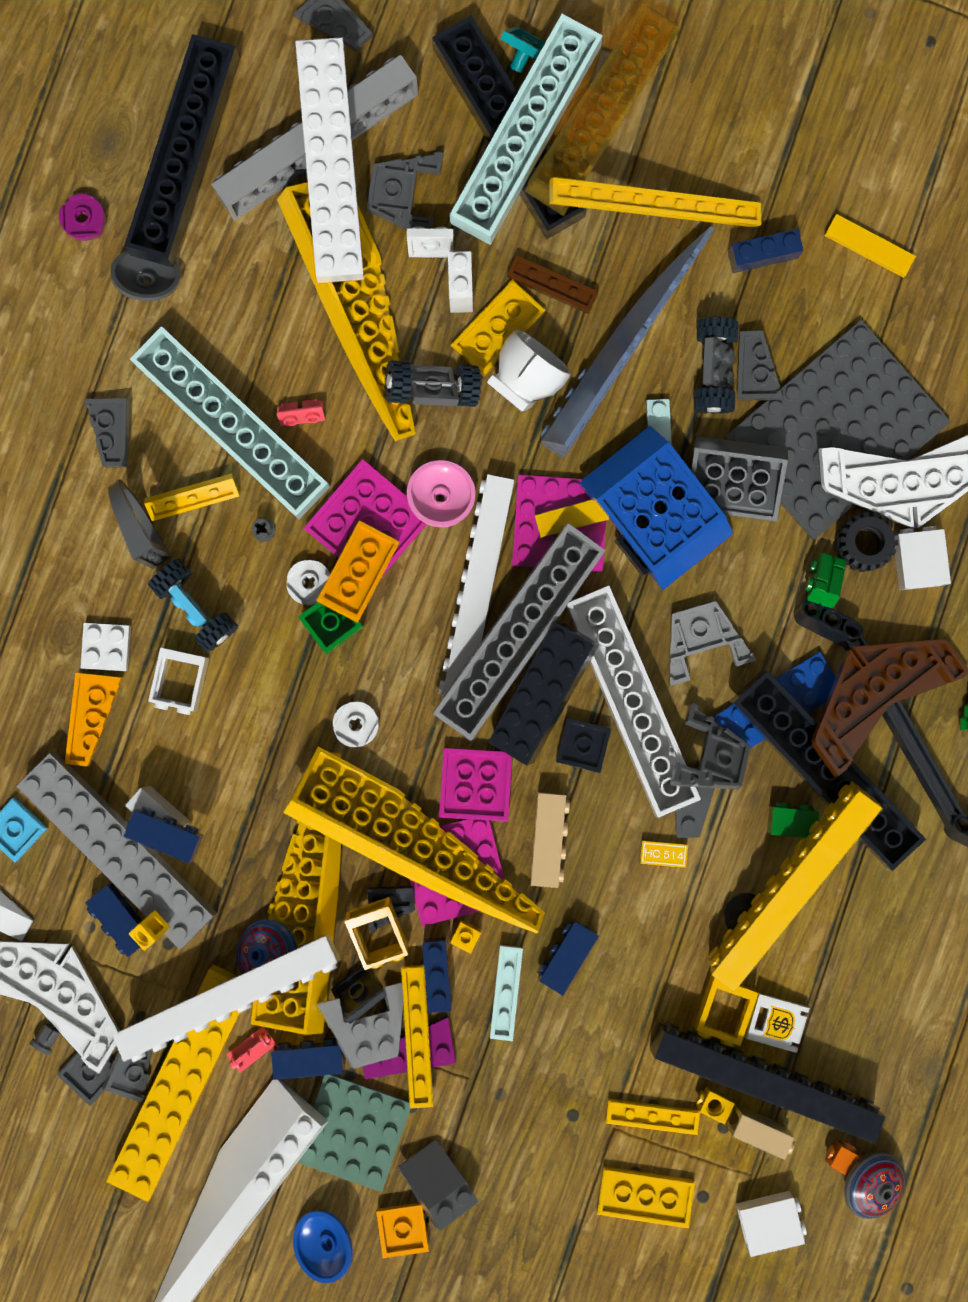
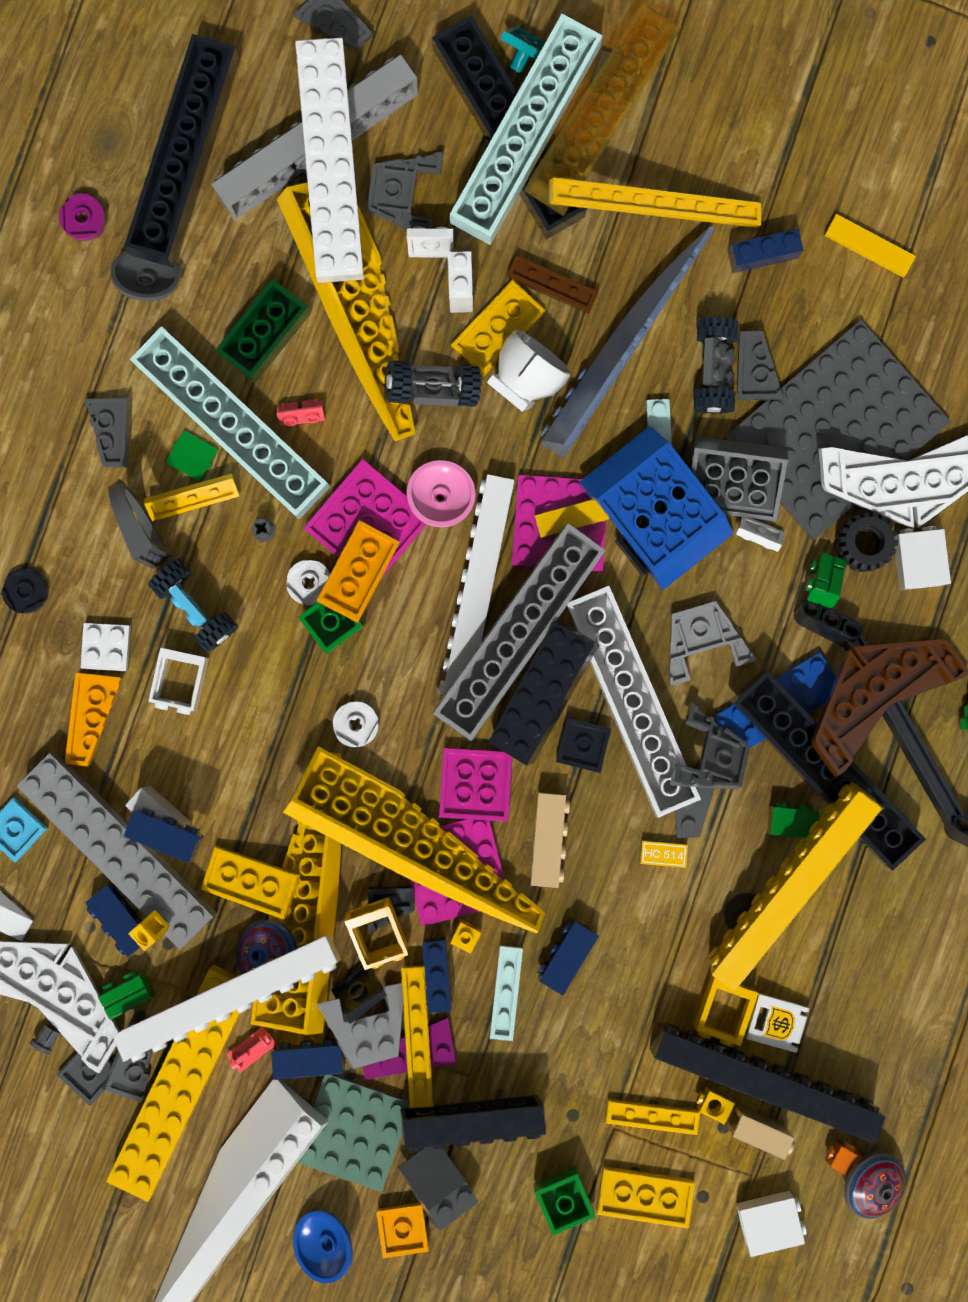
none -> black tile [1,568,49,614]
none -> green brick [98,970,155,1020]
none -> green piece [165,430,219,482]
none -> yellow tile [201,846,300,920]
none -> dark green brick [215,279,311,384]
none -> black brick [400,1095,546,1152]
none -> green brick [533,1166,596,1236]
none -> white plate [736,517,785,552]

